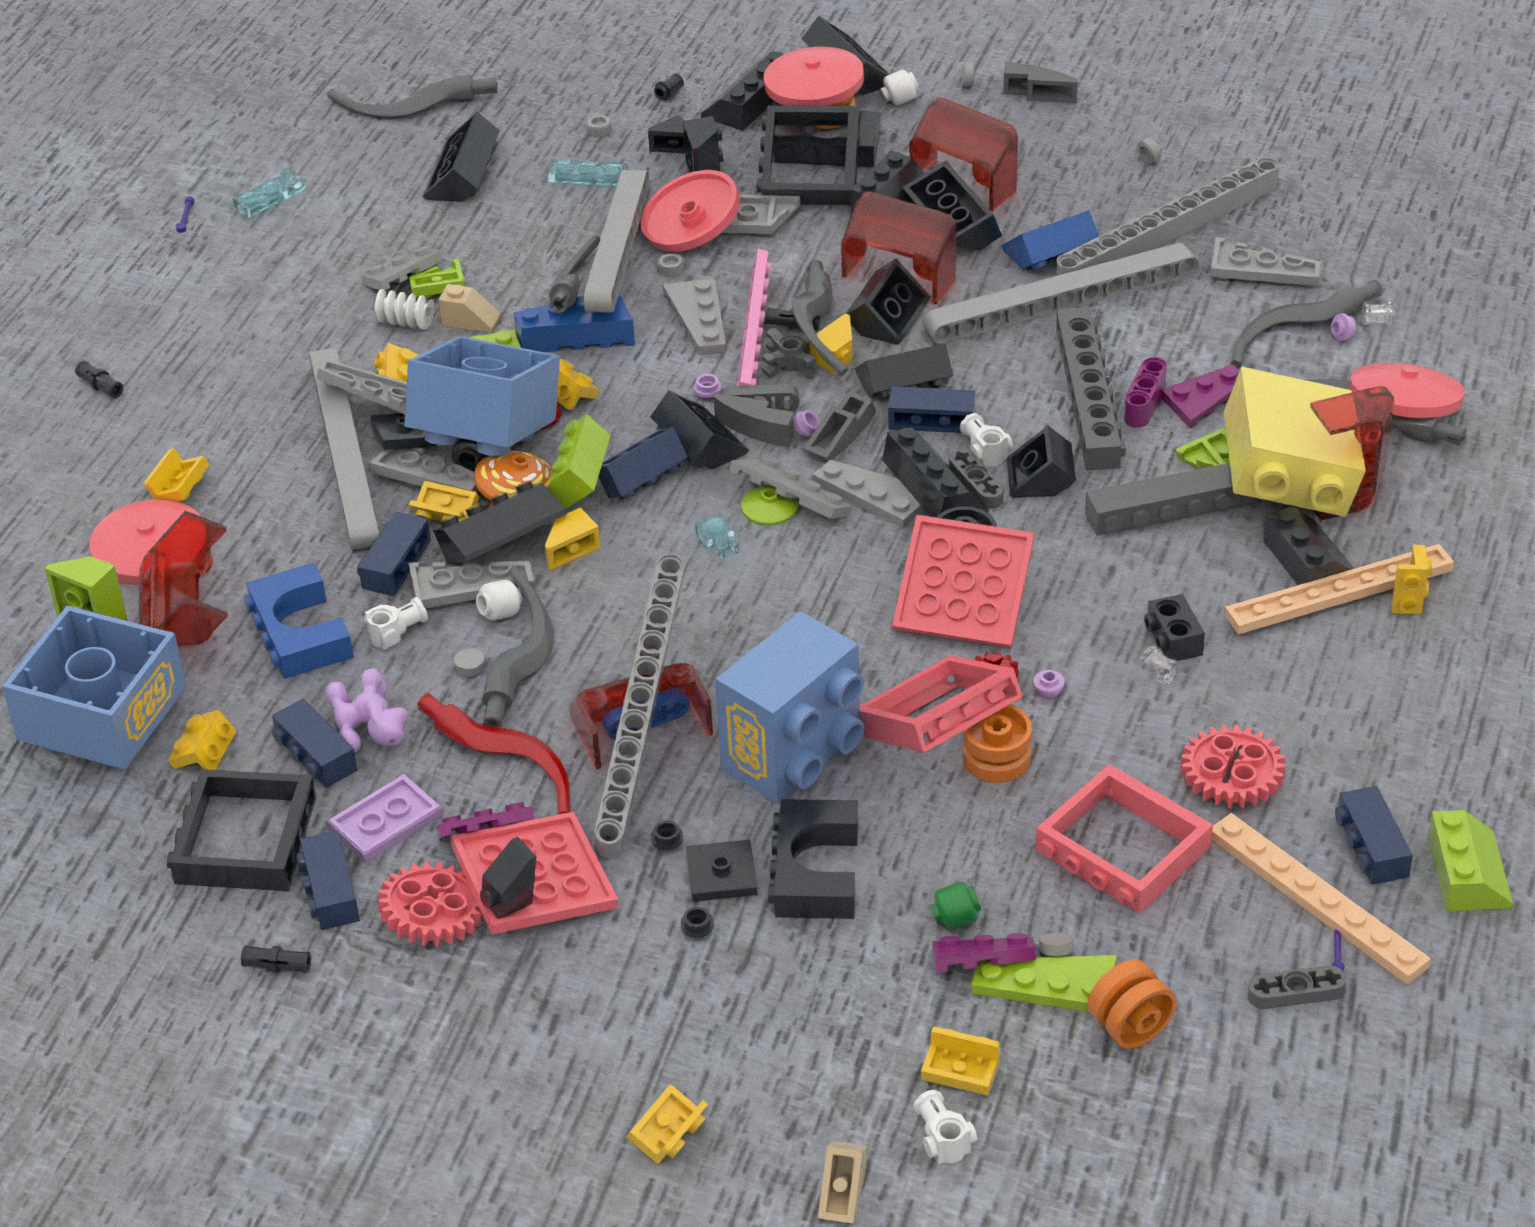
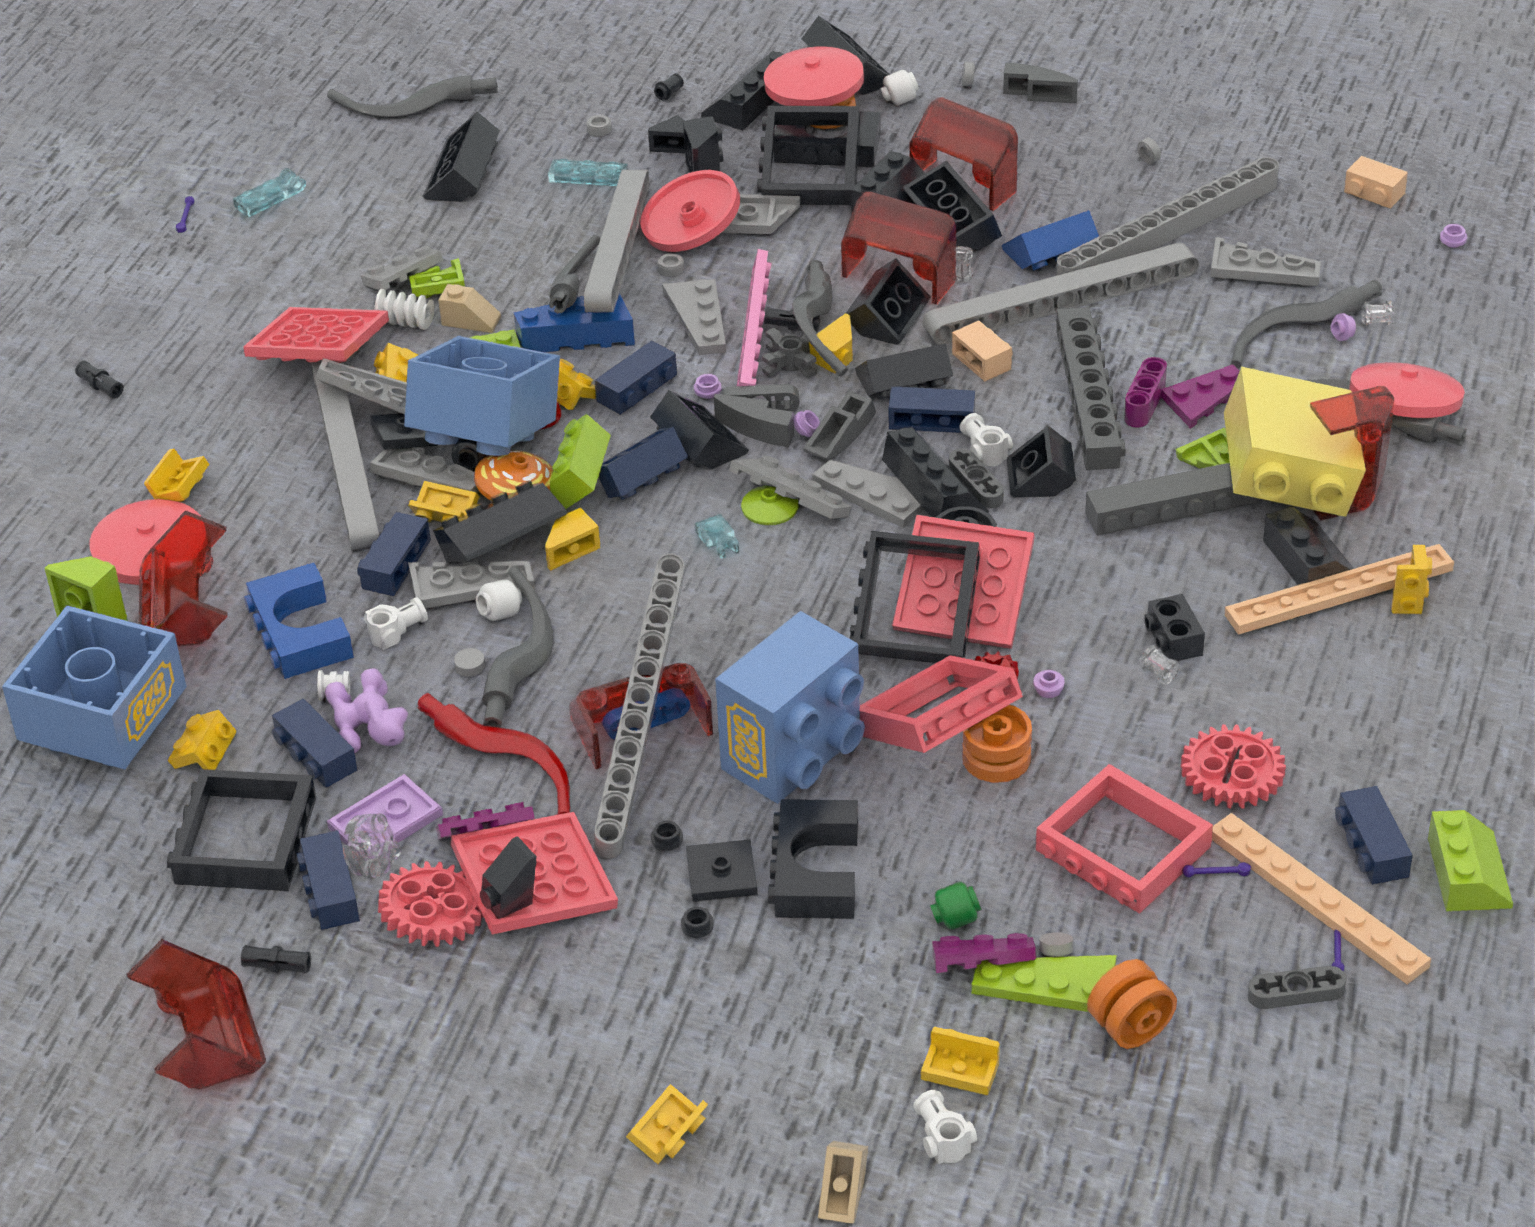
none -> clear red windscreen [127,939,266,1090]
none -> coral plate [243,307,389,363]
none -> white bush [317,670,350,701]
none -> clear plate [343,813,400,879]
none -> dark blue brick [595,340,677,415]
none -> black window [850,531,981,663]
none -> clear bush [950,246,973,282]
none -> light nougat brick [952,321,1013,381]
none -> dark purple hinge [1182,862,1251,878]
none -> light nougat brick [1344,156,1408,209]
none -> lavender plate [1440,224,1467,248]

